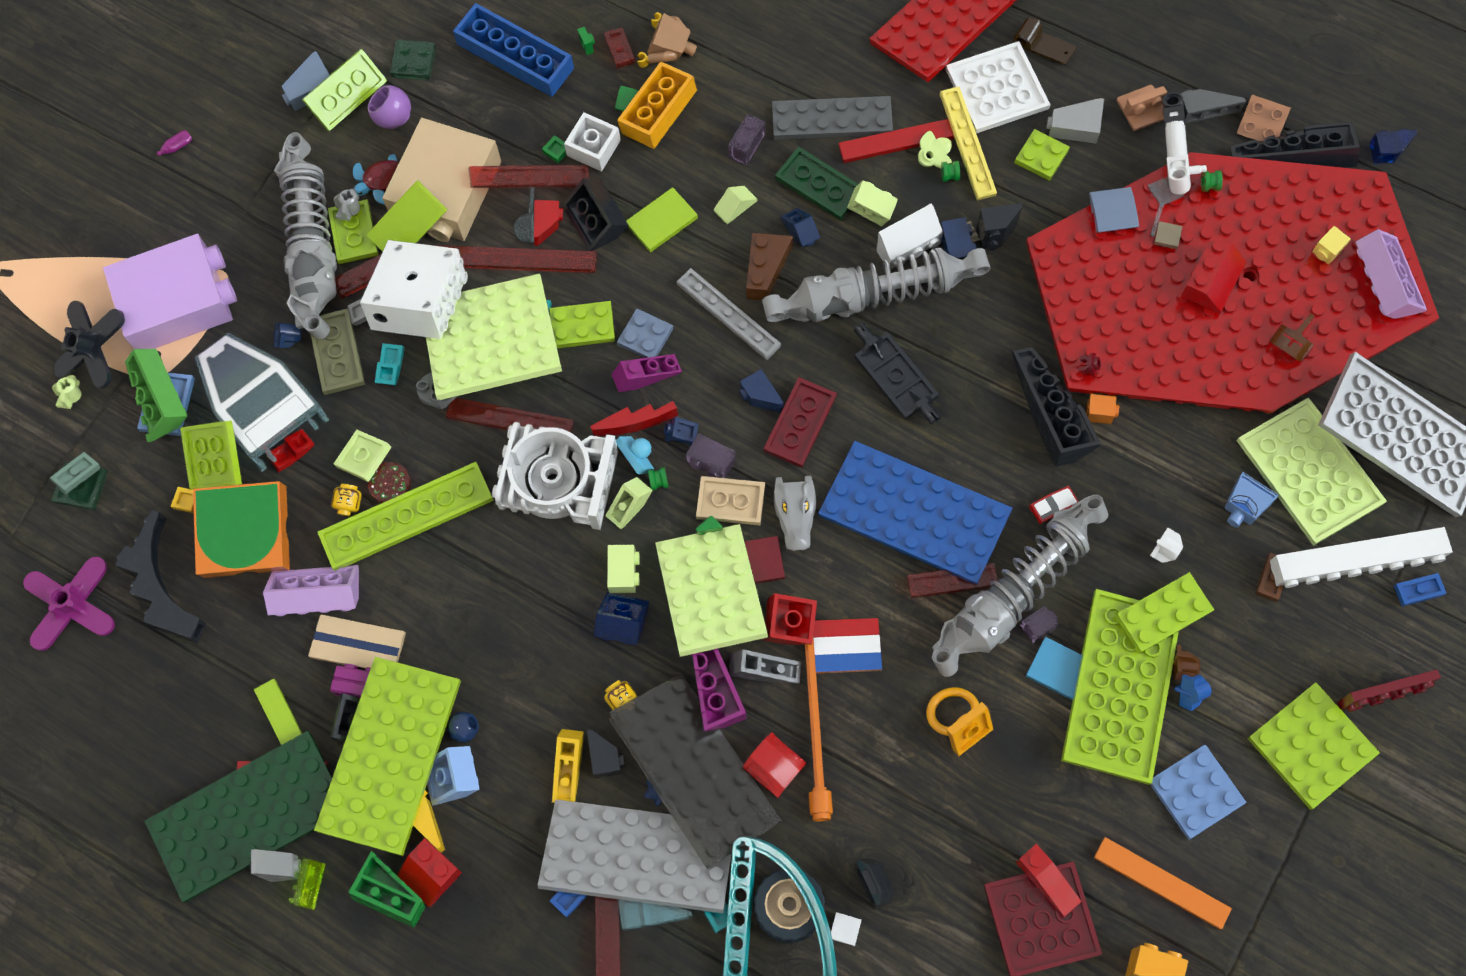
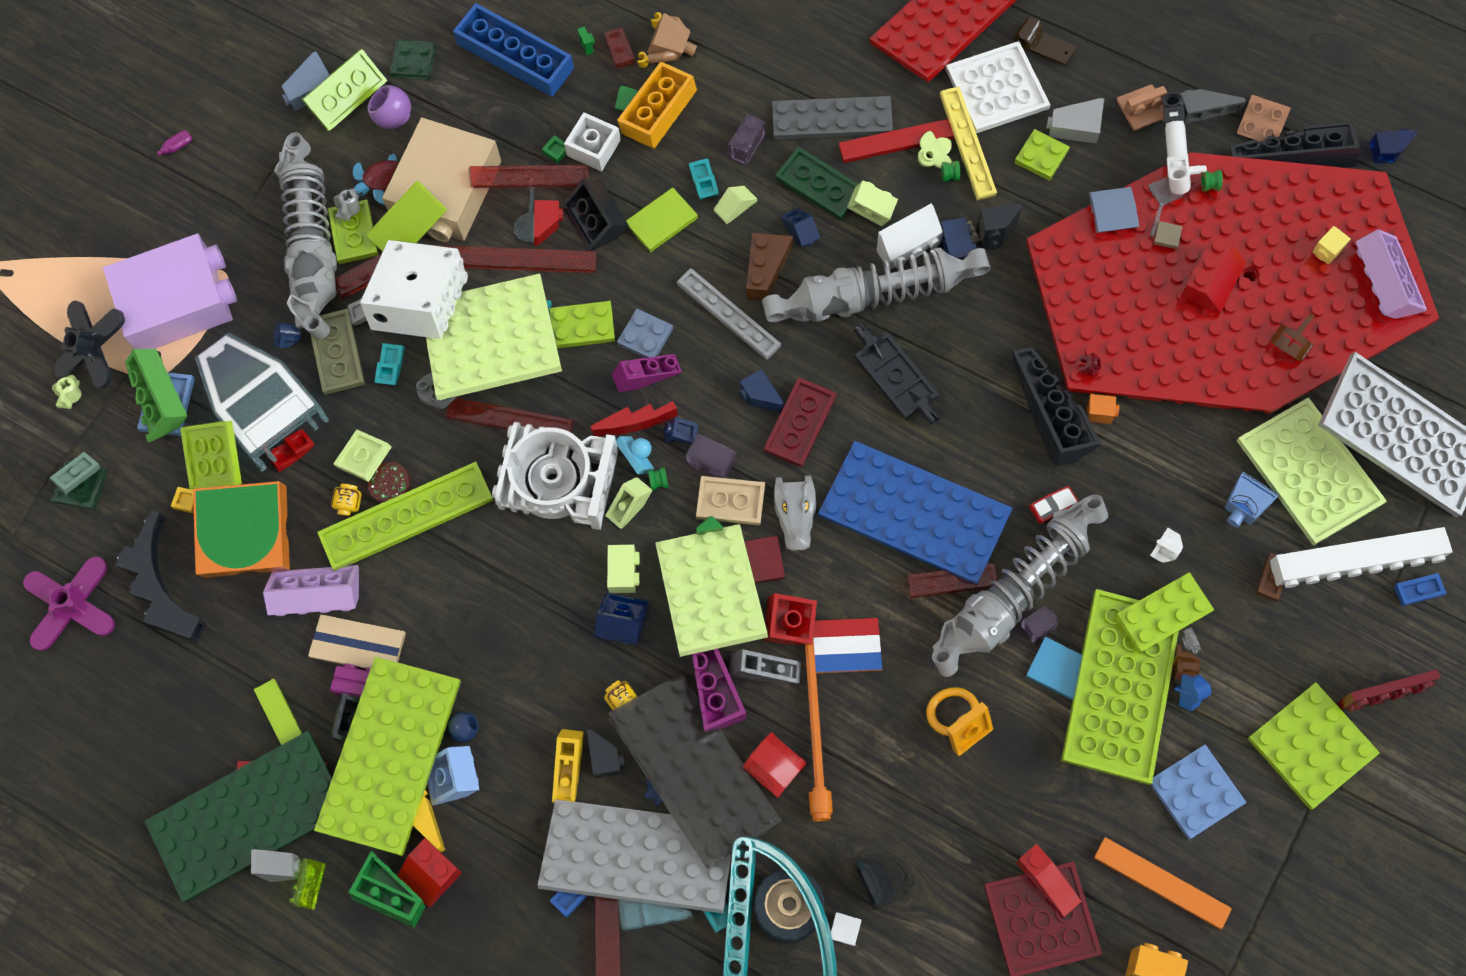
none -> teal slope [689,158,719,200]
none -> clear plate [1182,628,1202,654]

